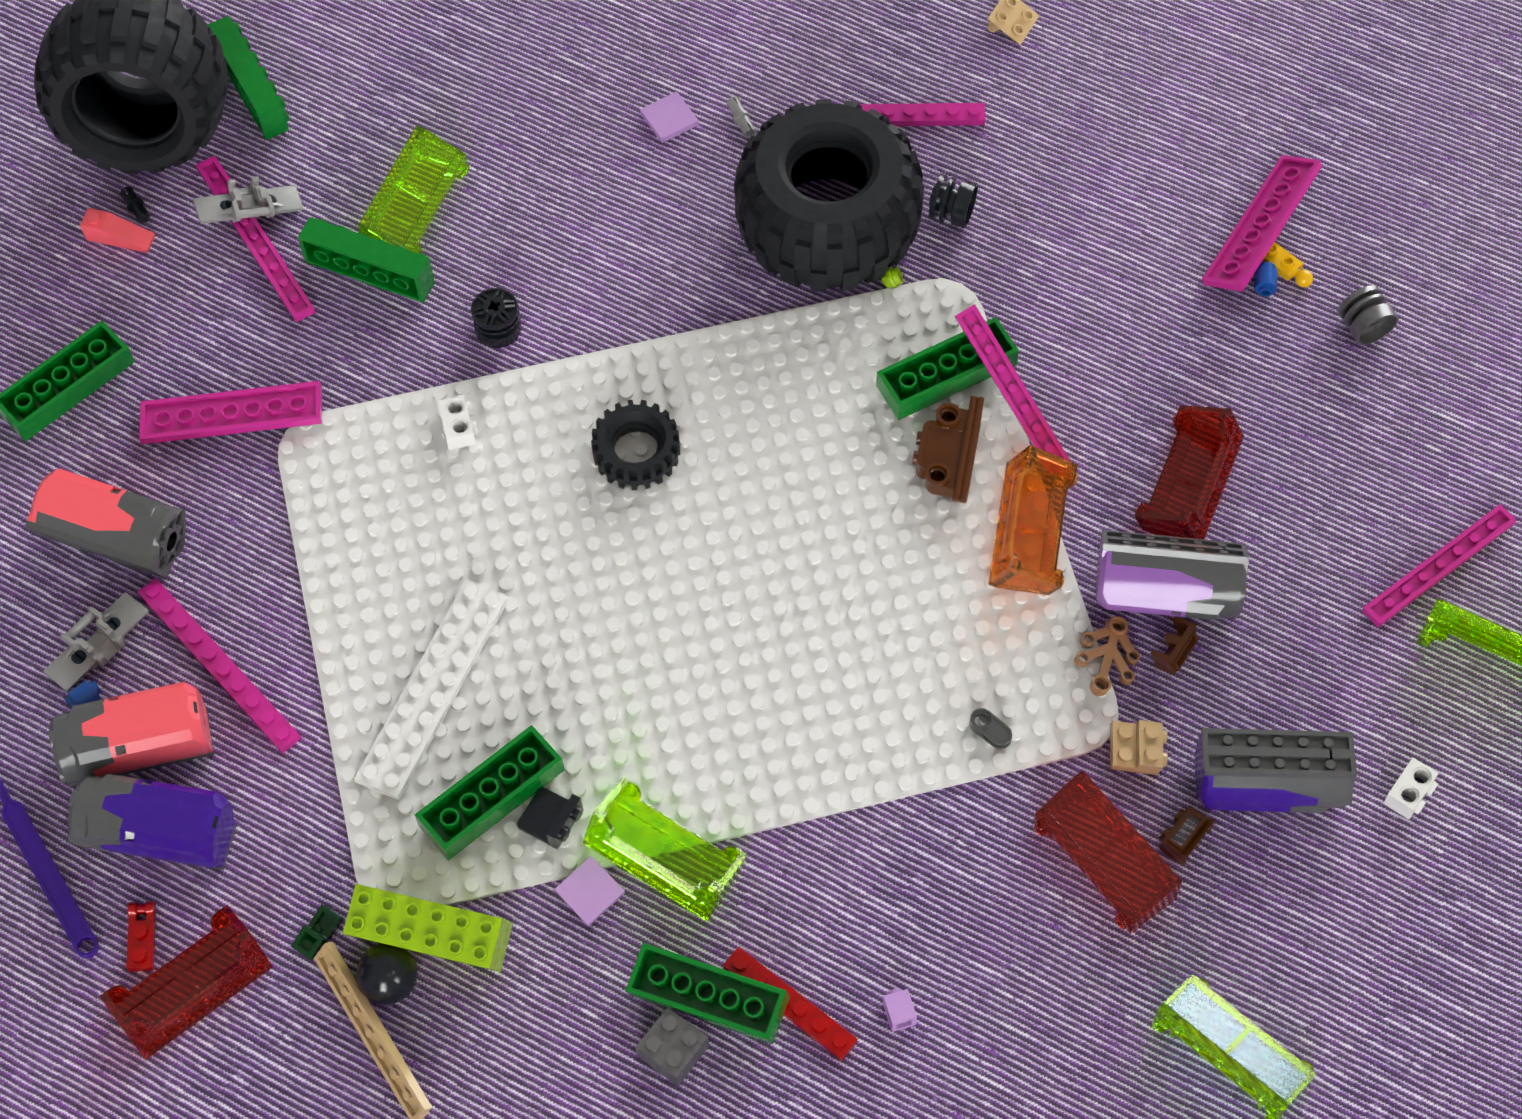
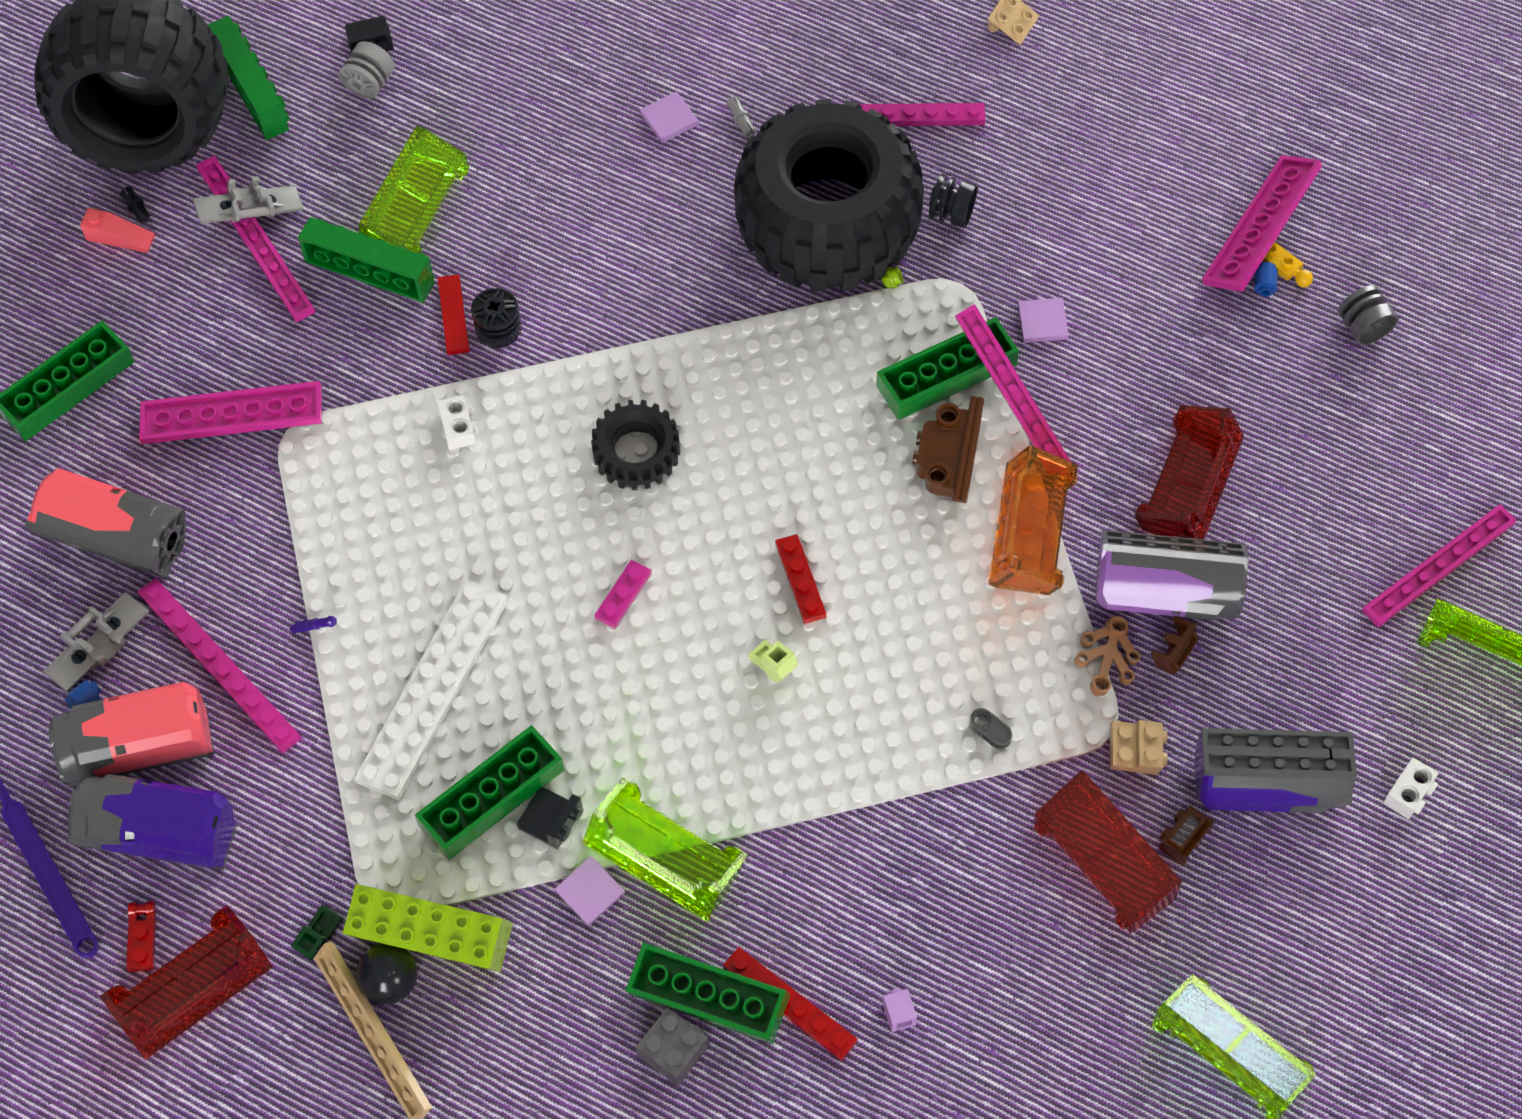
none -> dark purple piece [289,616,337,633]
none -> light grey wheel [338,41,395,99]
none -> black bracket [345,16,394,52]
none -> red tile [437,274,470,355]
none -> dark pink plate [595,560,652,629]
none -> yellowish green brick [748,640,798,683]
none -> red plate [775,534,826,624]
none -> lavender tile [1018,298,1069,343]

